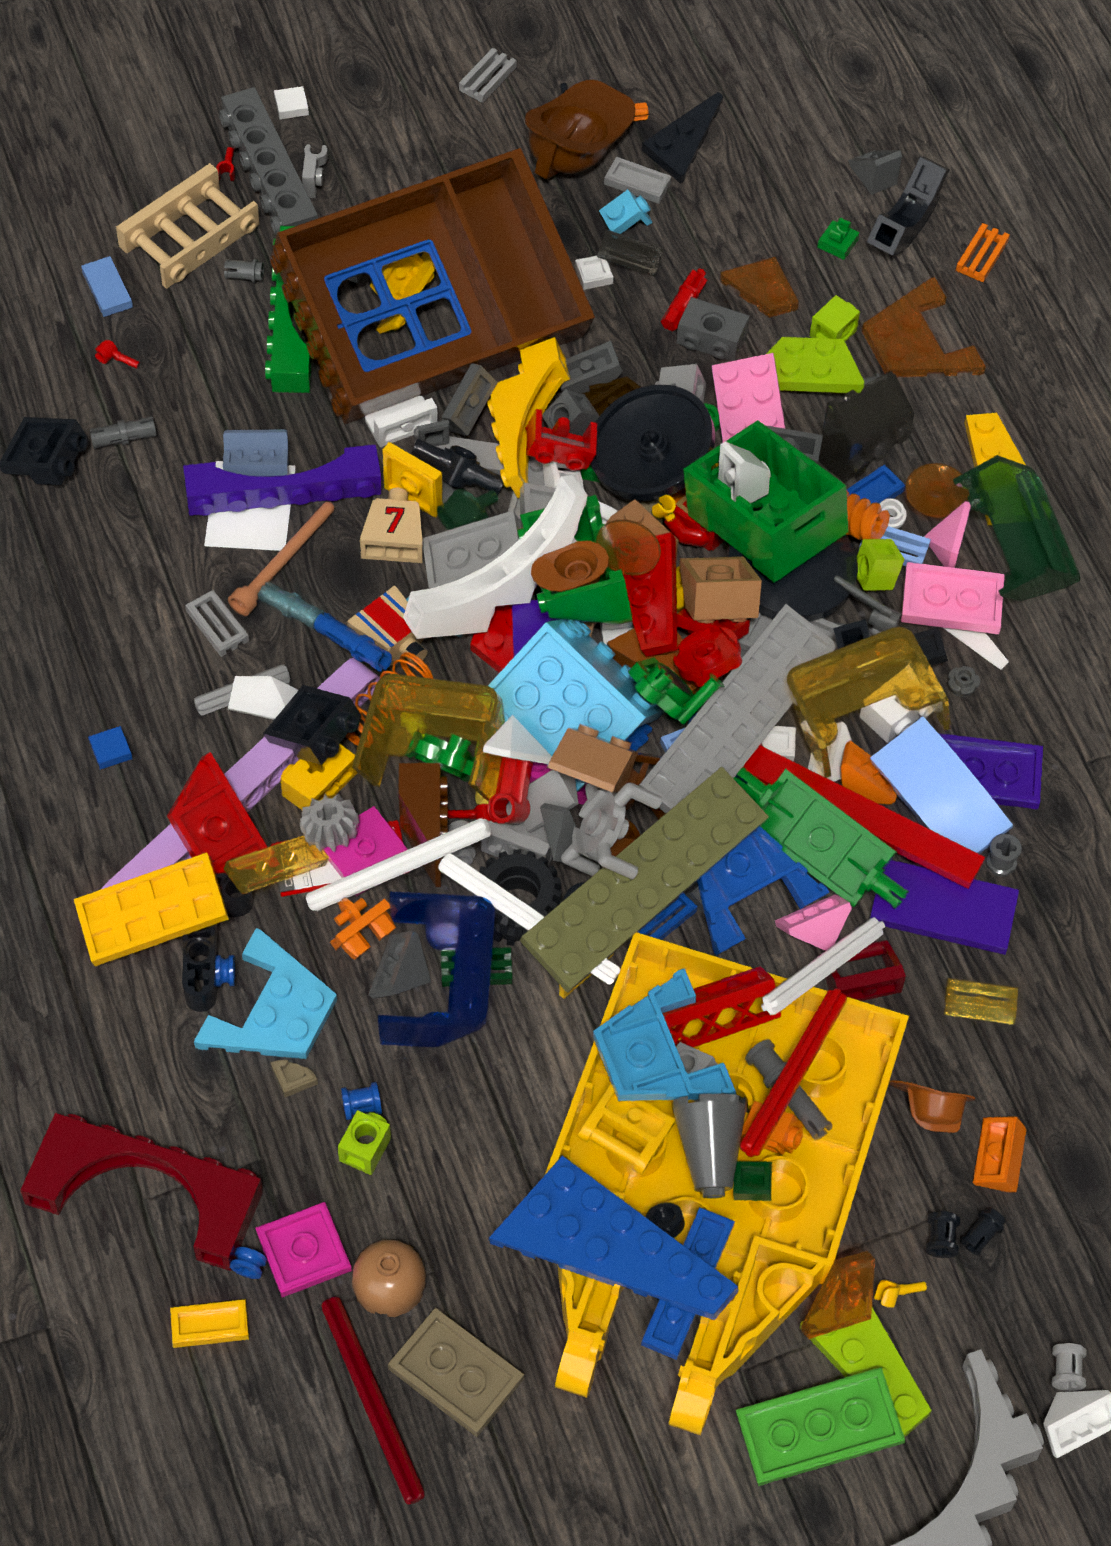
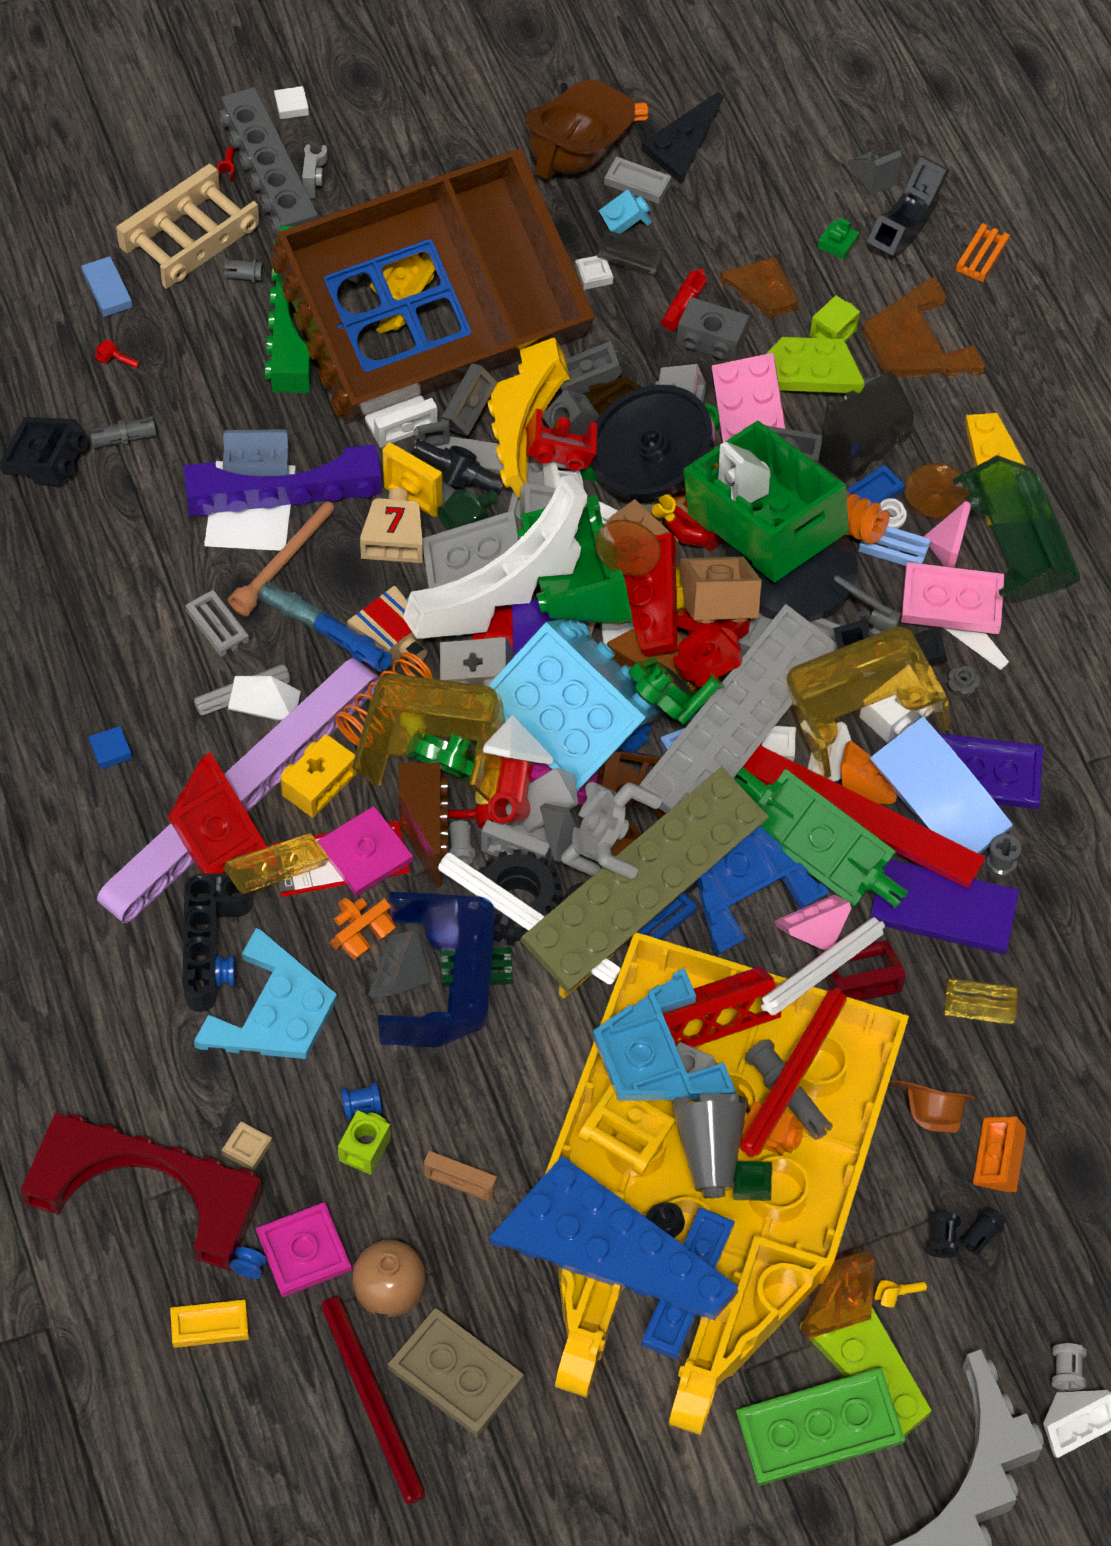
yellow plate [74,853,229,966] -> none
black plate [263,685,361,765] -> none
dark tan tile [270,1060,318,1098] -> none
light grey gear [300,794,359,852] -> none
white axle [306,818,491,911] -> none
light grey tile [459,48,517,103] -> none
dark orange piece [531,541,609,592] -> none
medium nougat slope [547,724,638,792] -> none
lime brick [857,539,905,591] -> none
none -> tan tile [221,1121,272,1172]
none -> medium nougat tile [424,1151,497,1202]
none -> light grey brick [440,637,513,694]

